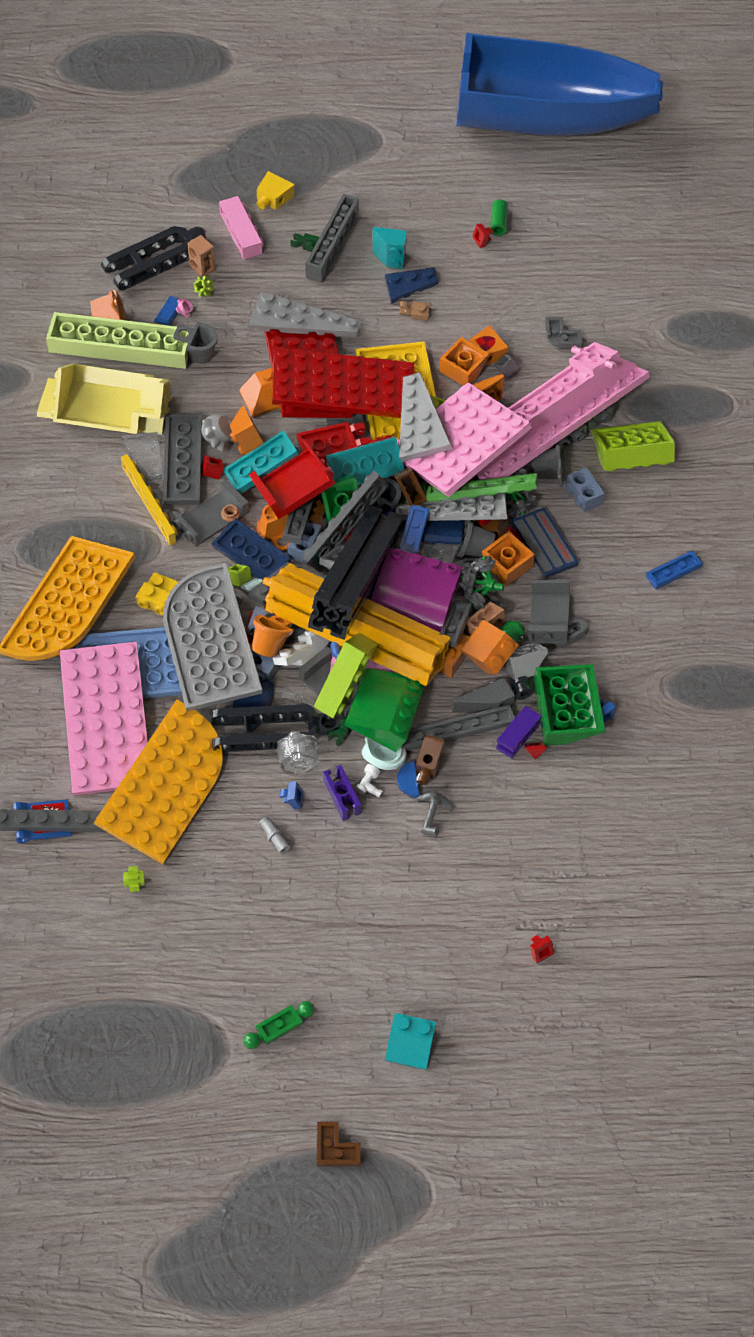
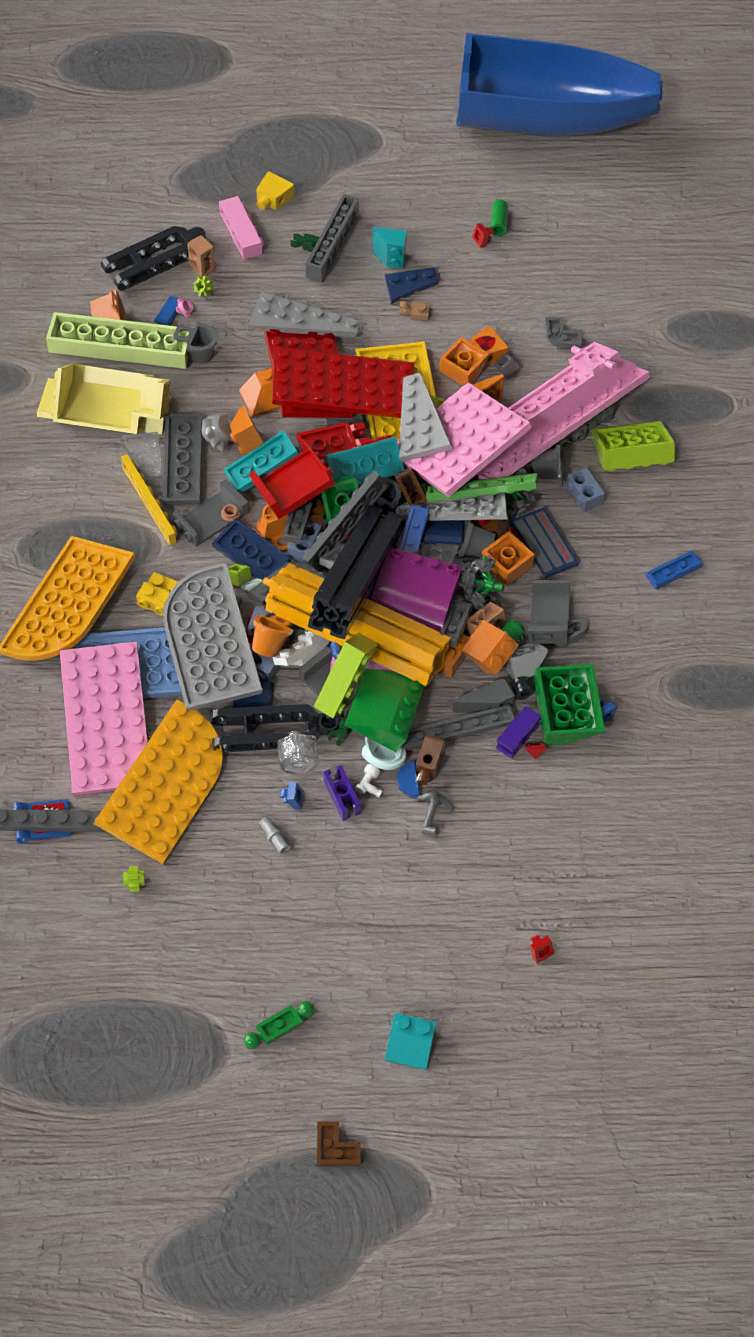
red slope [201,455,224,479] -> none

